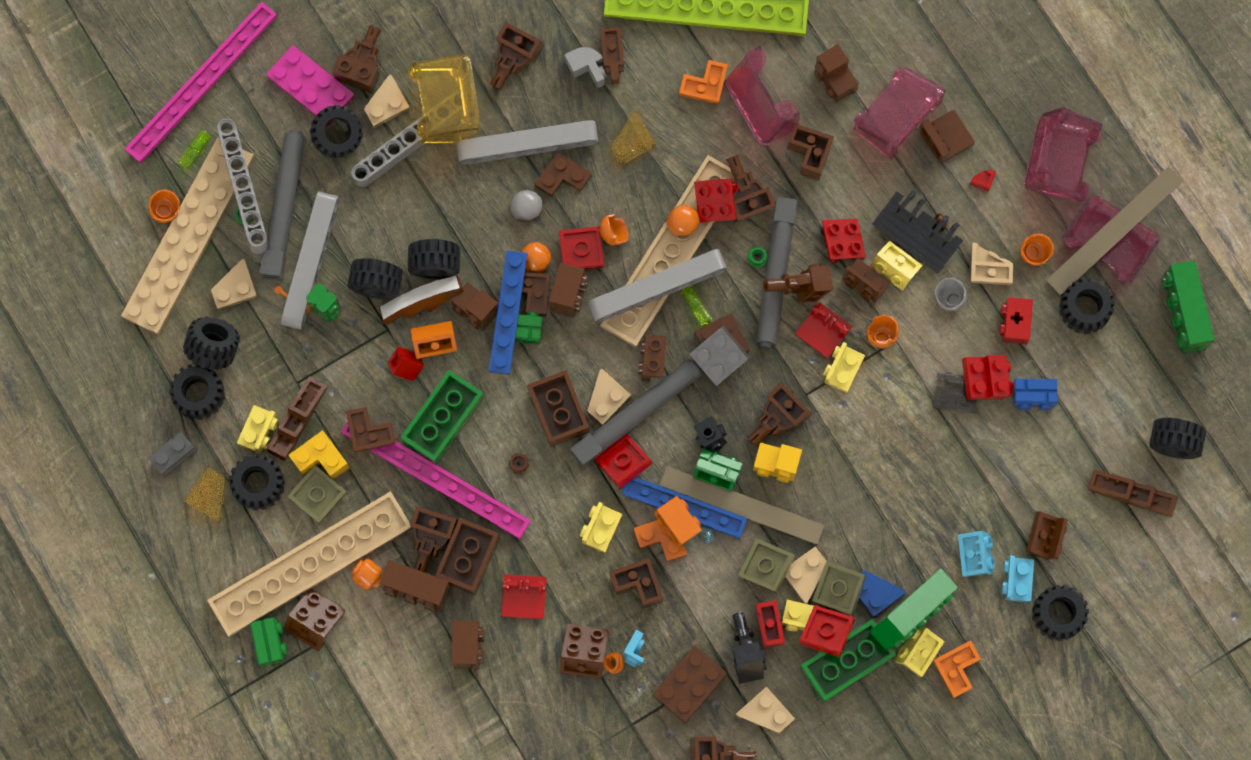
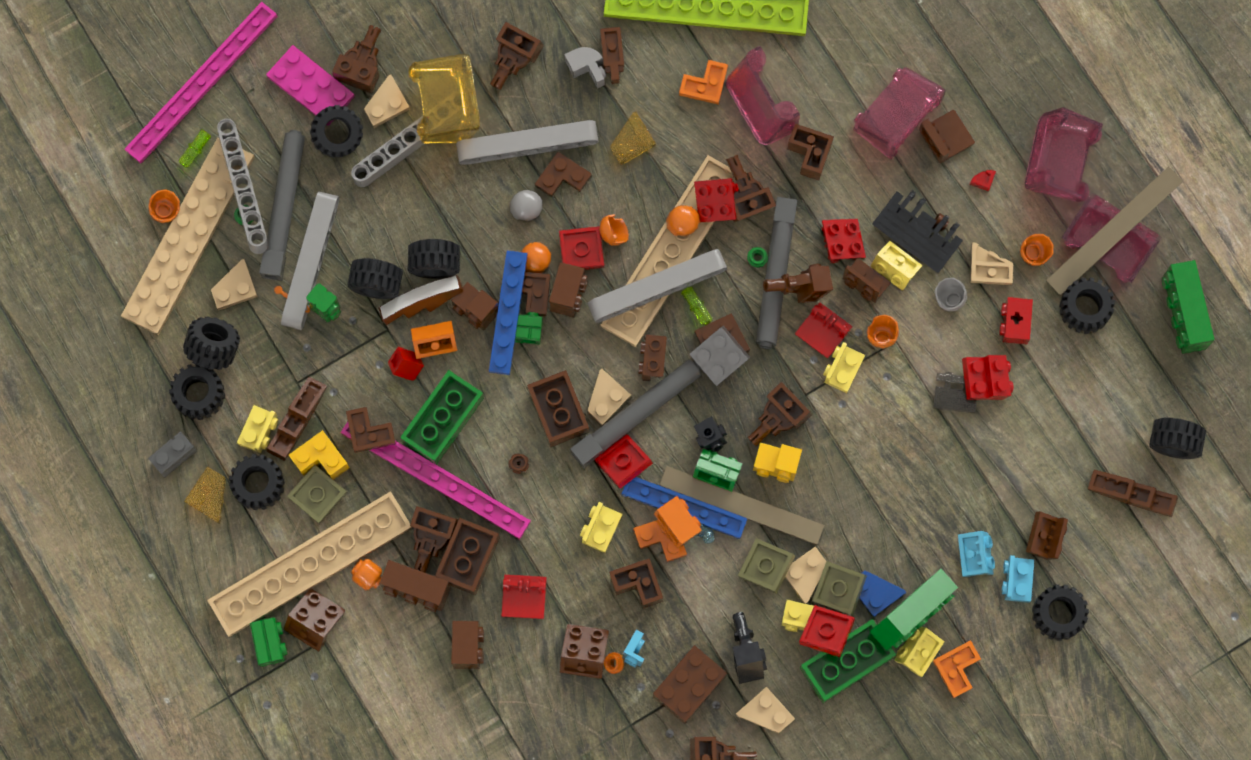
red brick [755,600,785,649] -> none
reddish brown brick [814,44,859,103] -> none
blue brick [1013,379,1058,411] -> none

